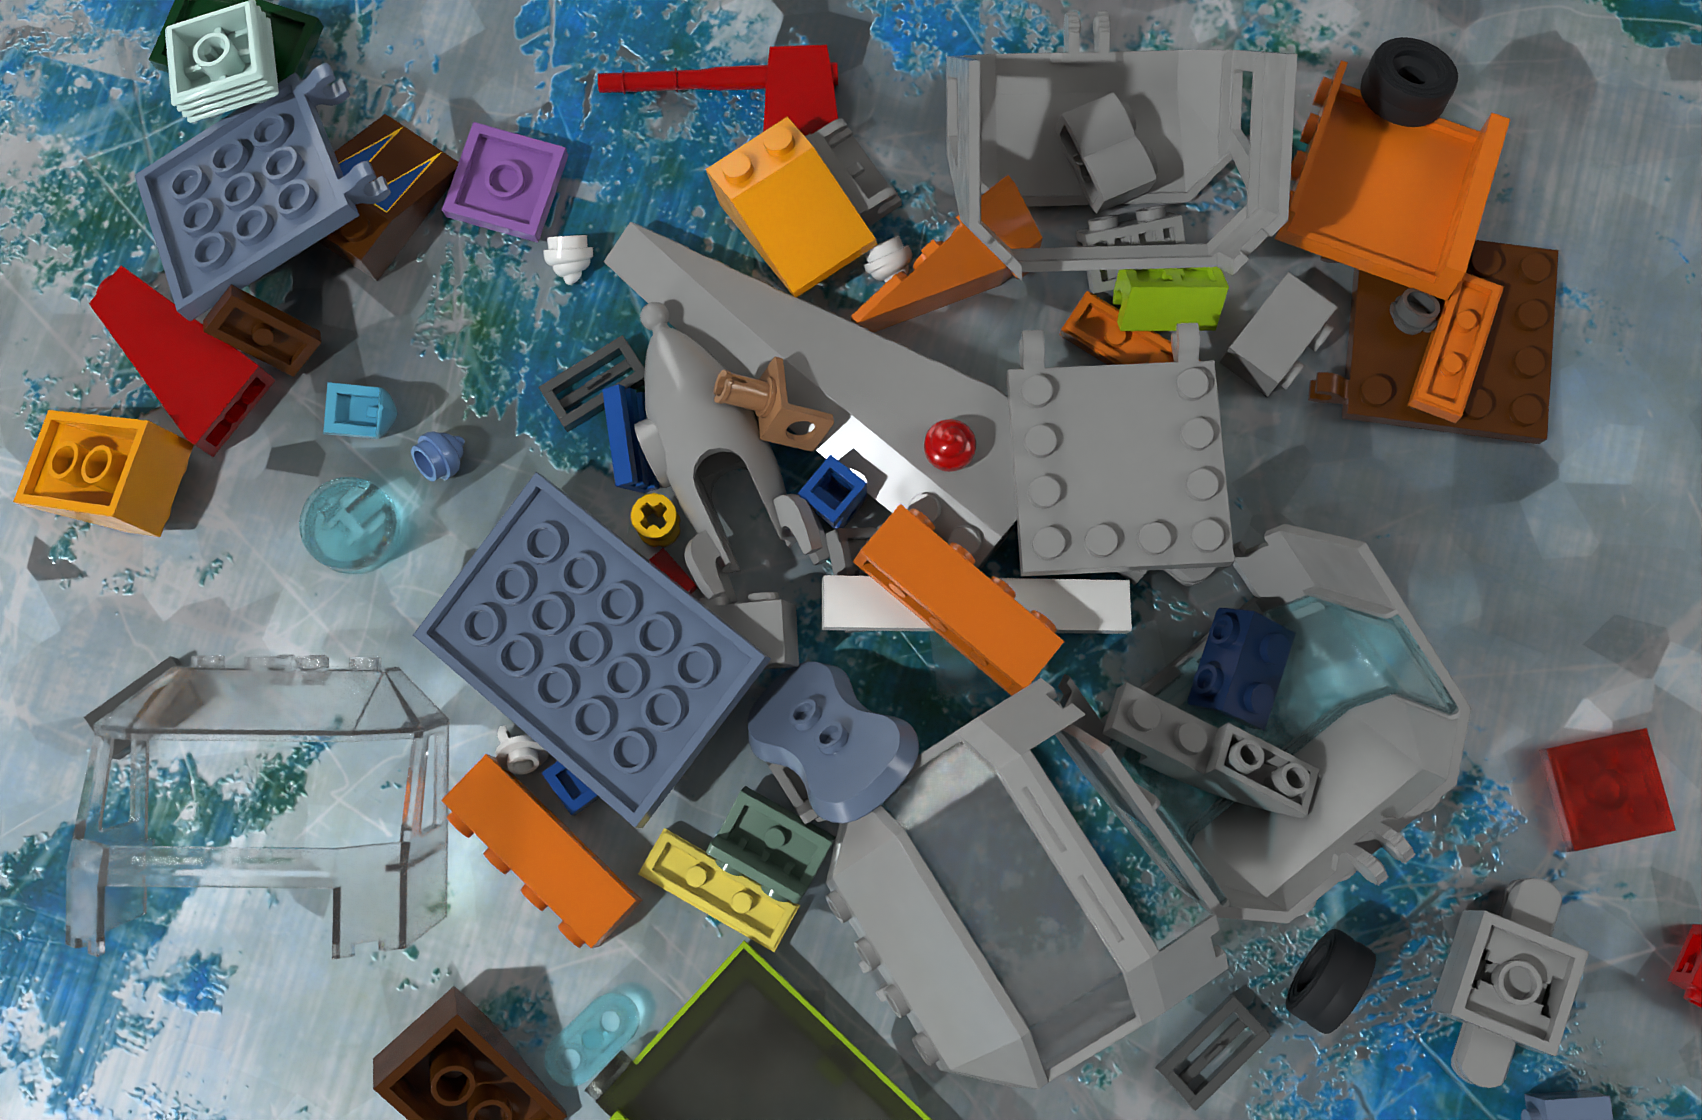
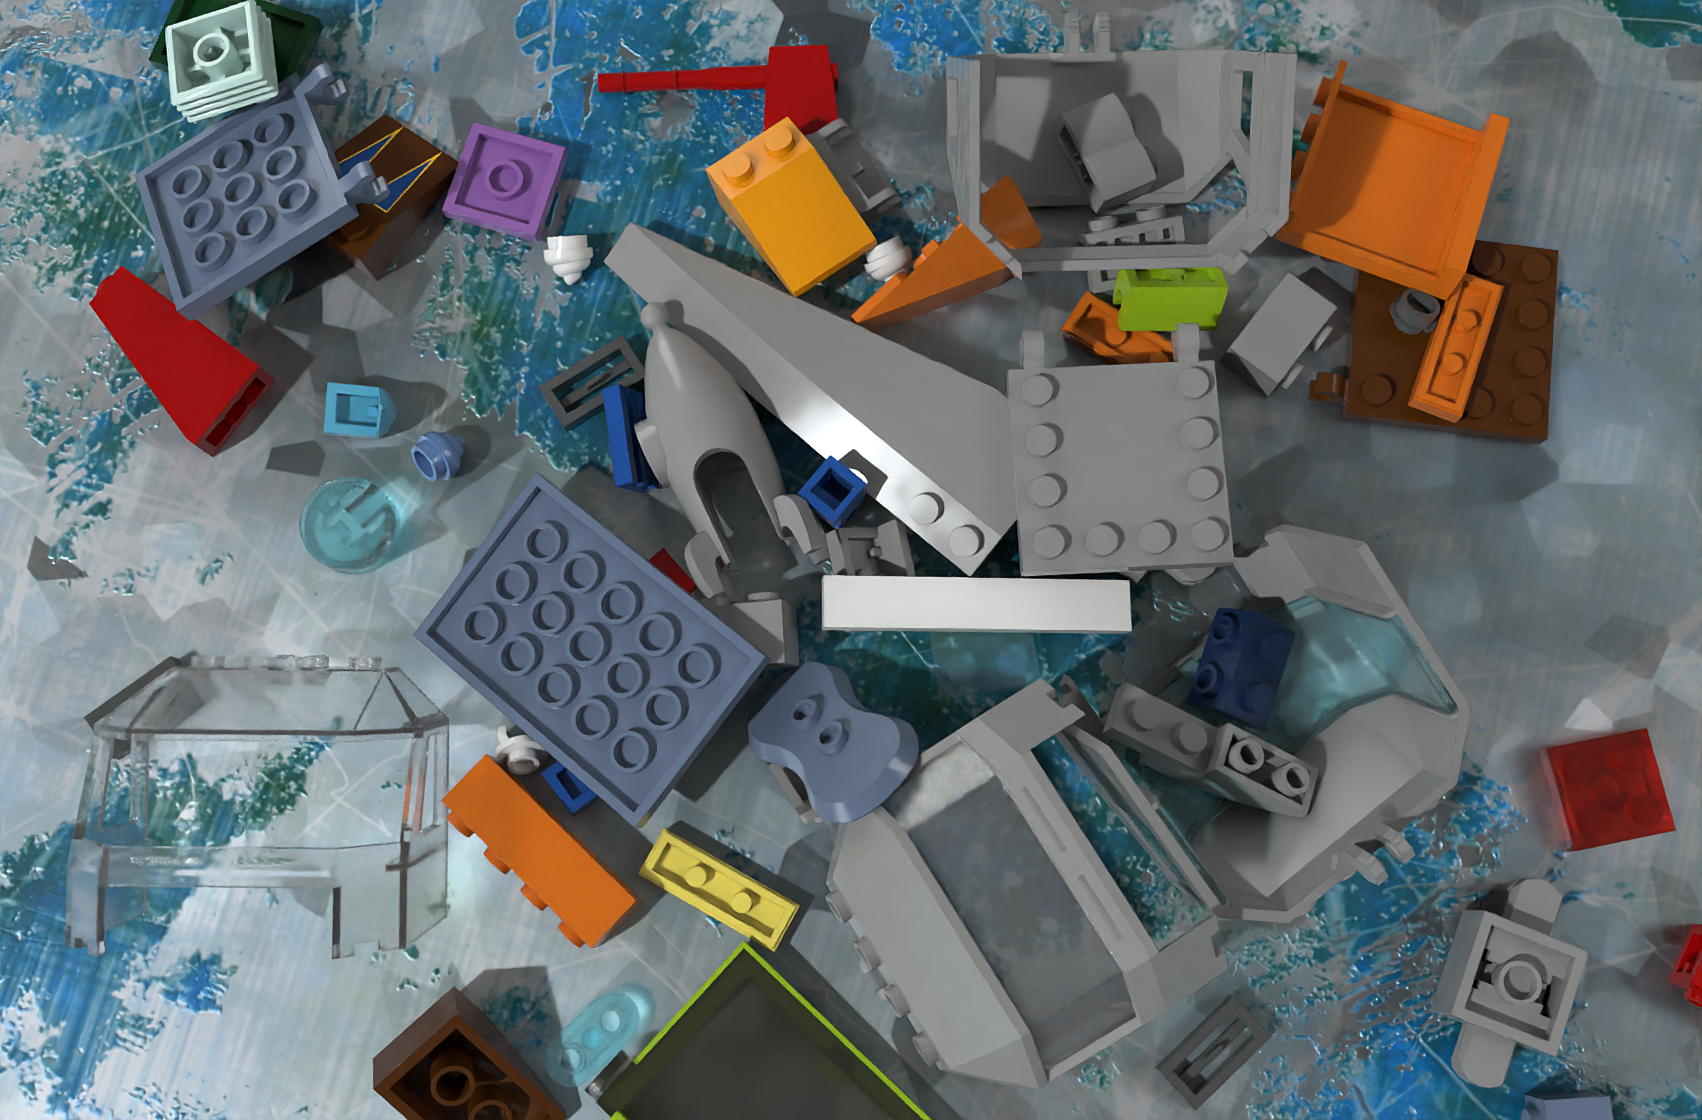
light orange slope [13,410,194,537] -> none
reddish brown plate [203,284,322,377] -> none
yellow bush [630,493,681,547] -> none
sand green bracket [706,786,836,904] -> none
medium nougat bracket [714,356,834,451] -> none
orange brick [853,504,1065,696] -> none
red plate [924,419,976,472] -> none
black tyre [1285,929,1376,1034] -> none
black tyre [1360,37,1458,127] -> none

